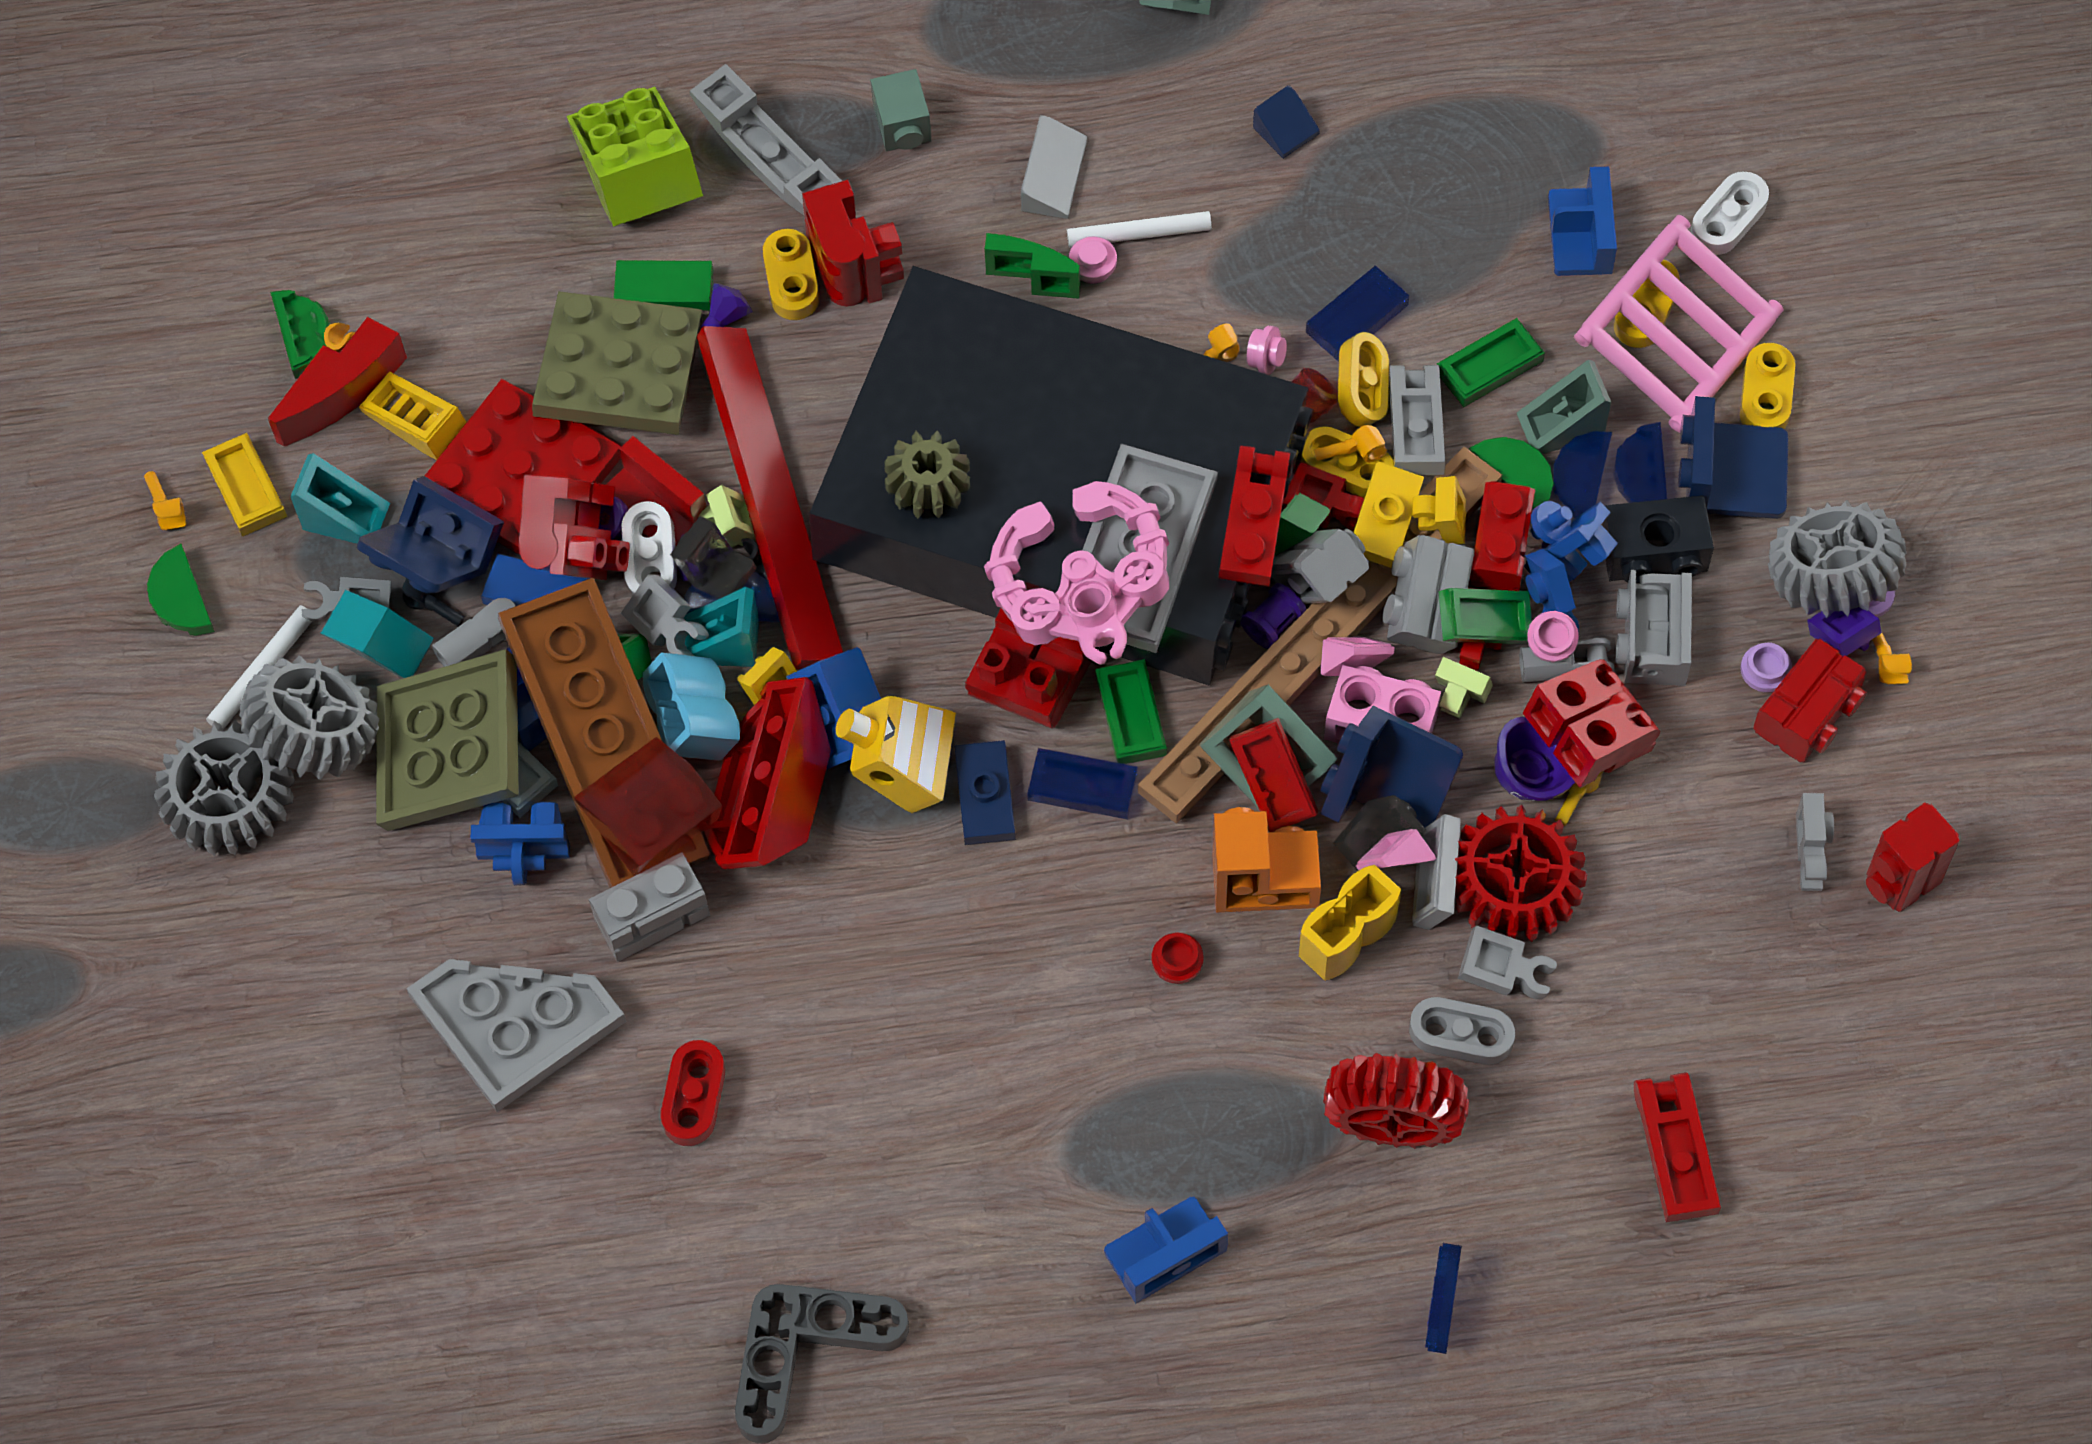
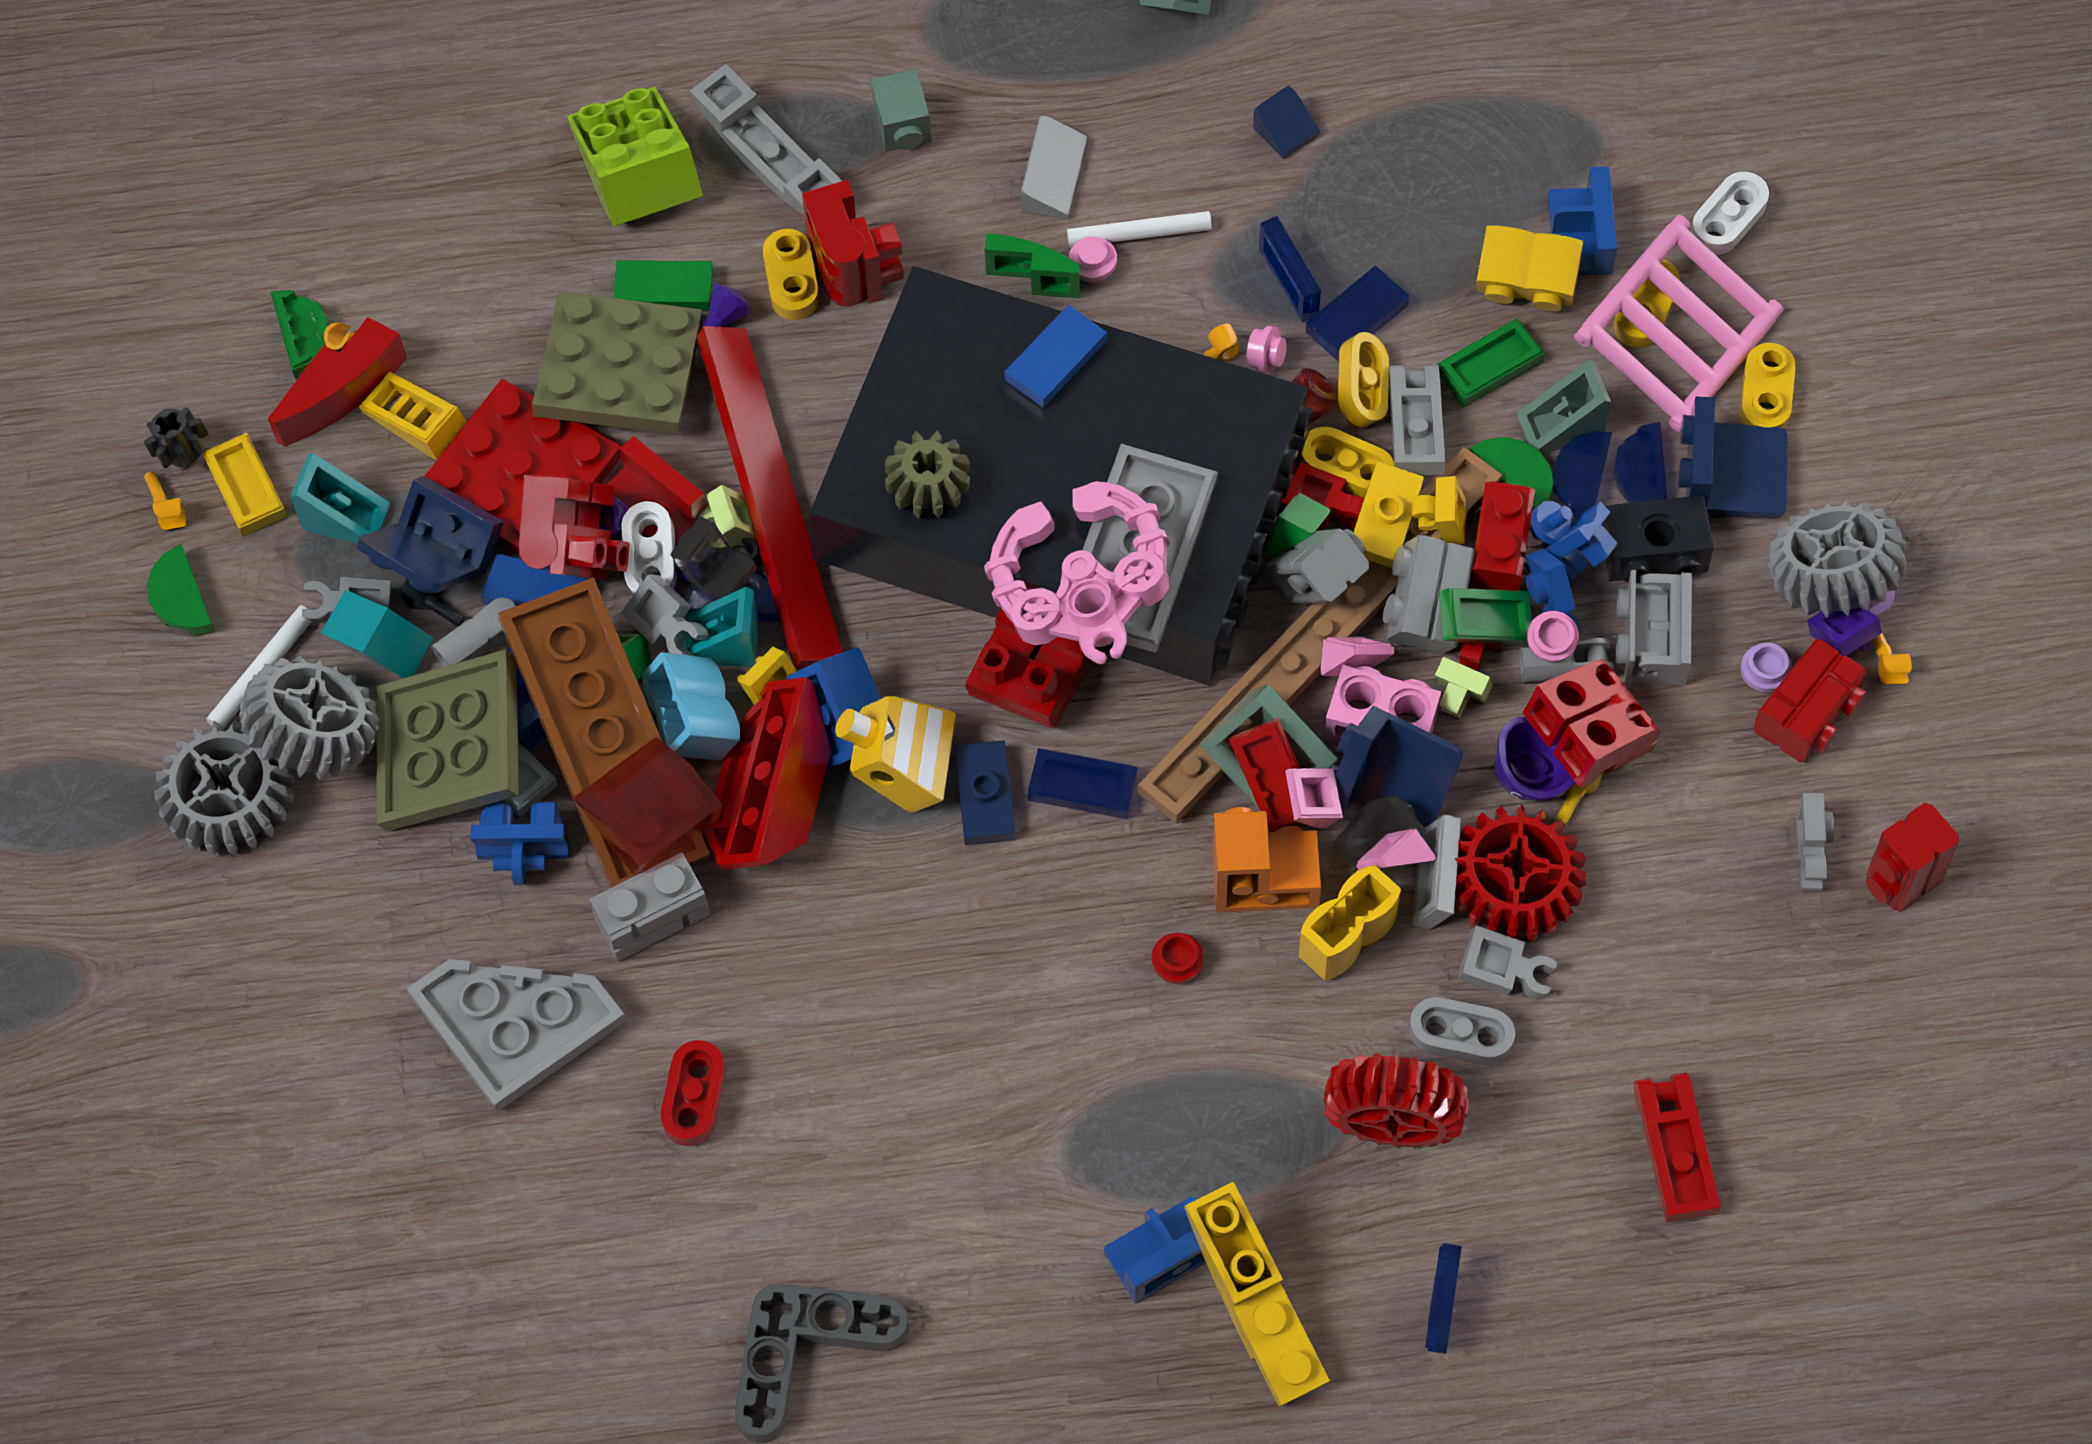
green tile [1096,659,1167,766] -> none
red plate [1219,445,1290,586] -> none
dark purple bush [1241,583,1306,649] -> none
light orange hand [1314,425,1387,463] -> none
none -> black gear [143,407,209,469]
none -> blue tile [1005,304,1107,408]
none -> yellow slope [1184,1181,1330,1407]
none -> clear blue tile [1259,216,1321,323]
none -> bright pink slope [1285,768,1343,828]
none -> yellow brick [1476,226,1583,312]

